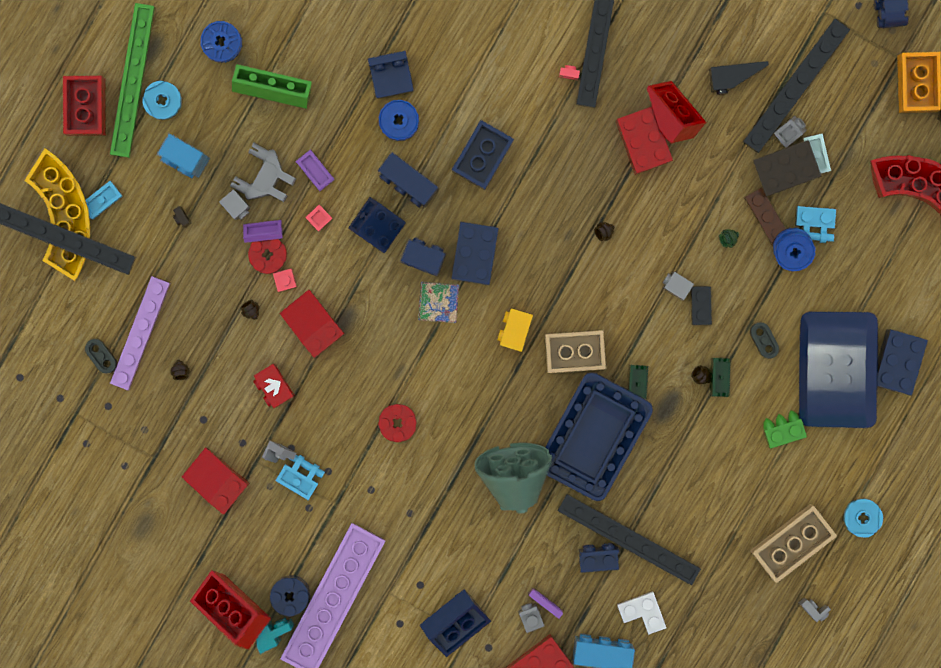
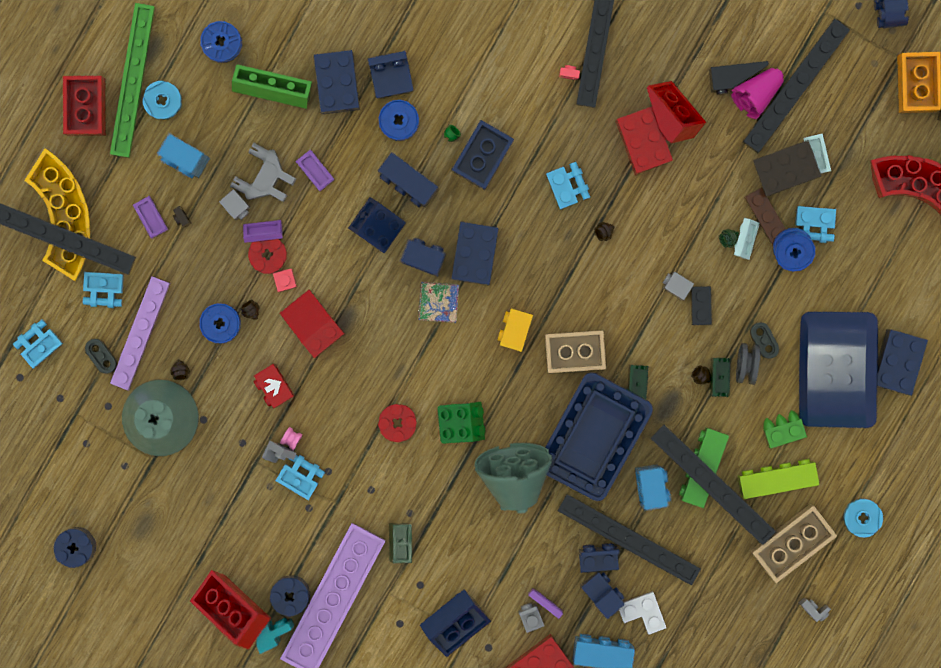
medium azure plate [86,181,123,220] -> none
red slope [182,447,250,515] -> none
coral plate [305,205,333,232] -> none
light grey bracket [774,116,807,148] -> none
none -> medium azure plate [13,319,63,368]
none -> dark blue brick [54,527,96,568]
none -> medium azure plate [83,272,124,308]
none -> sand green cone [122,380,199,456]
none -> medium lavender tile [133,196,169,239]
none -> blue wheel [200,304,241,343]
none -> bright pink wheel [280,427,303,451]
none -> dark blue brick [314,50,360,115]
none -> dark green hinge [389,523,412,563]
none -> green bracket [438,401,486,444]
none -> green hinge [444,125,461,142]
none -> medium azure plate [546,162,590,209]
none -> dark blue brick [580,571,625,619]
none -> dark azure brick [635,464,671,510]
none -> black plate [650,424,776,545]
none -> bright green brick [679,427,729,508]
none -> dark pink cone [731,68,784,119]
none -> light aqua plate [734,218,760,260]
none -> dark grey wheel [736,343,760,385]
none -> lime brick [737,459,820,499]

